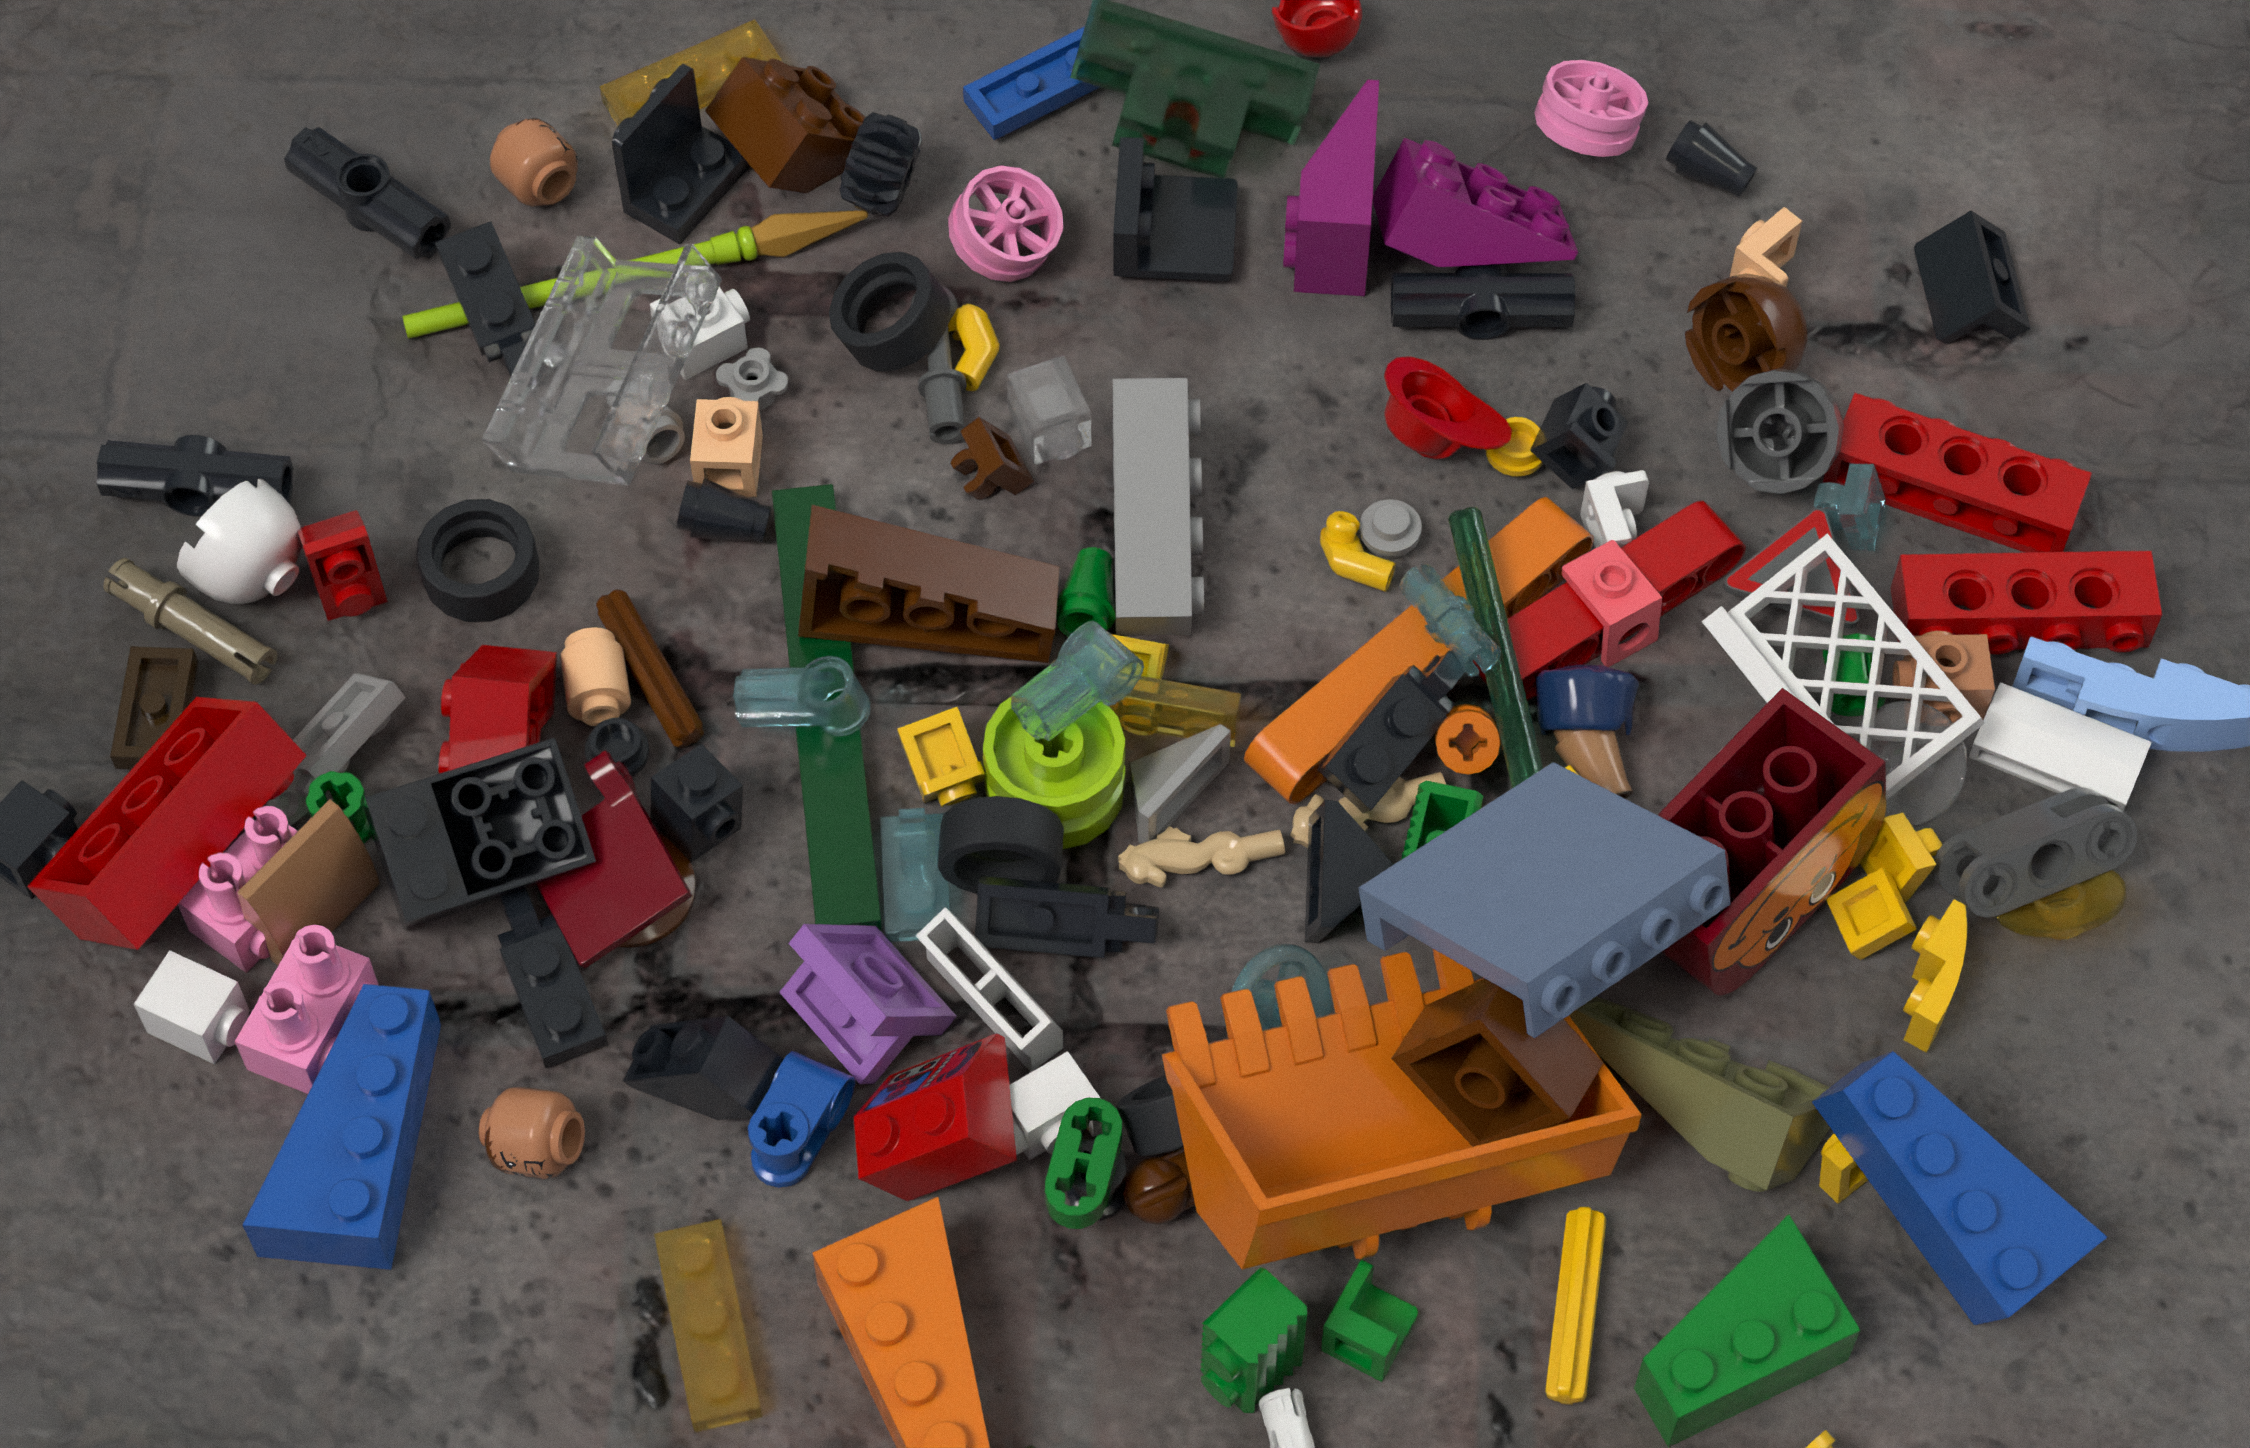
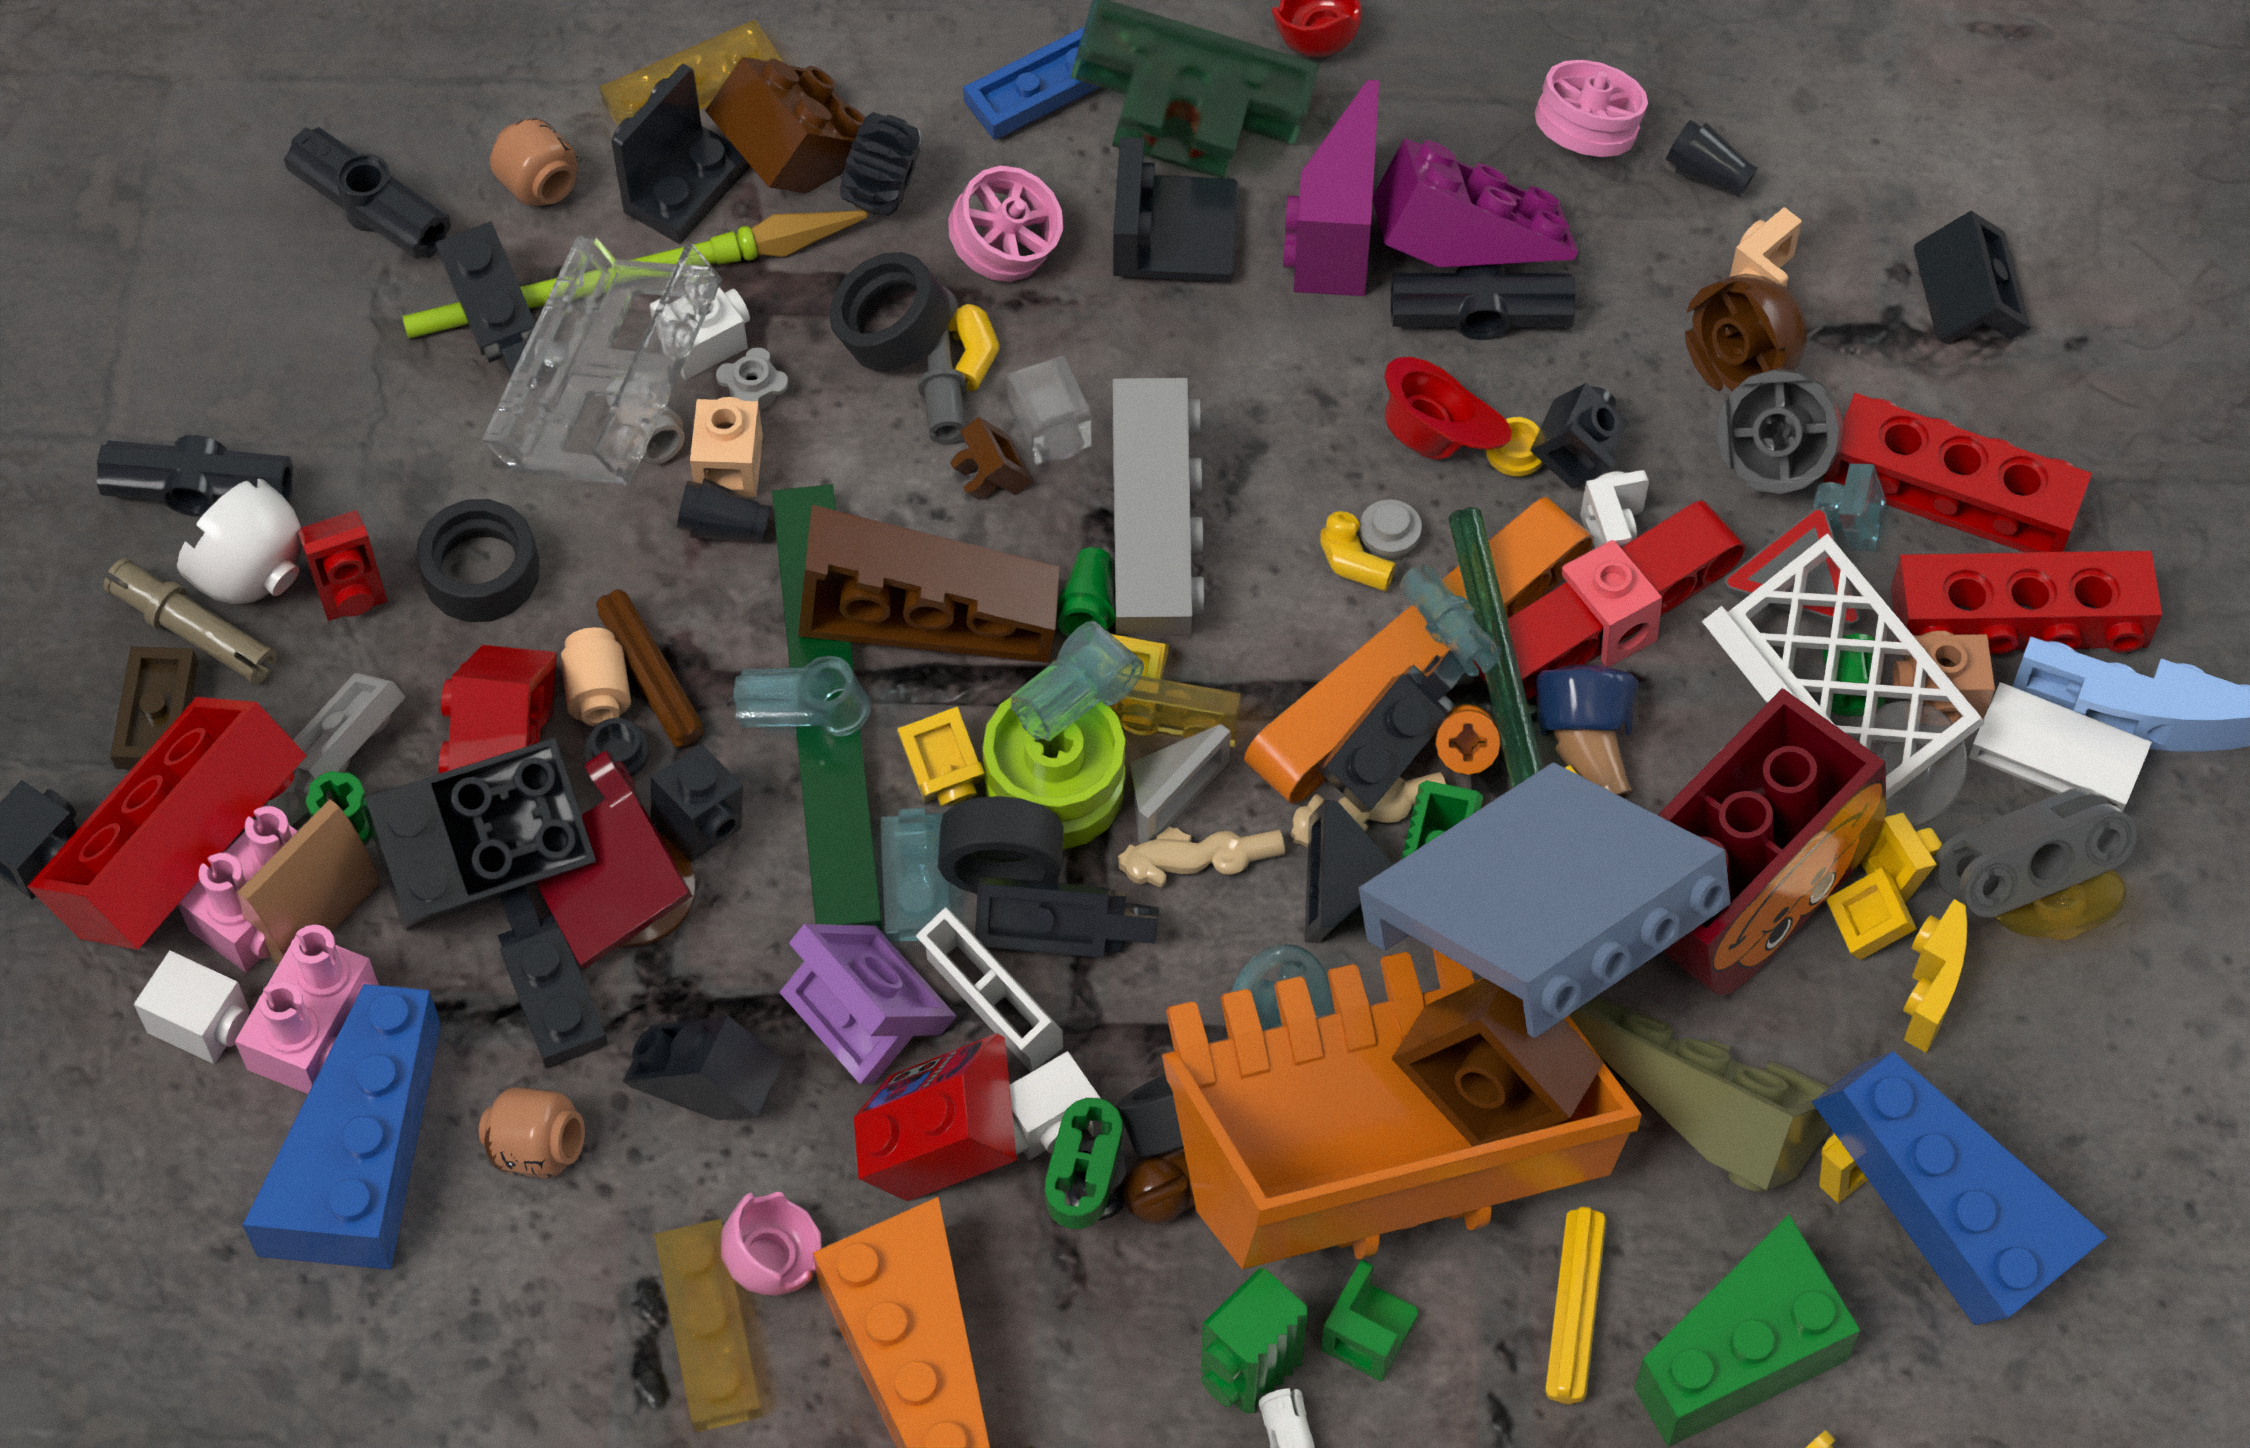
blue piece [748,1051,855,1188] -> none
none -> bright pink hair [721,1191,822,1296]

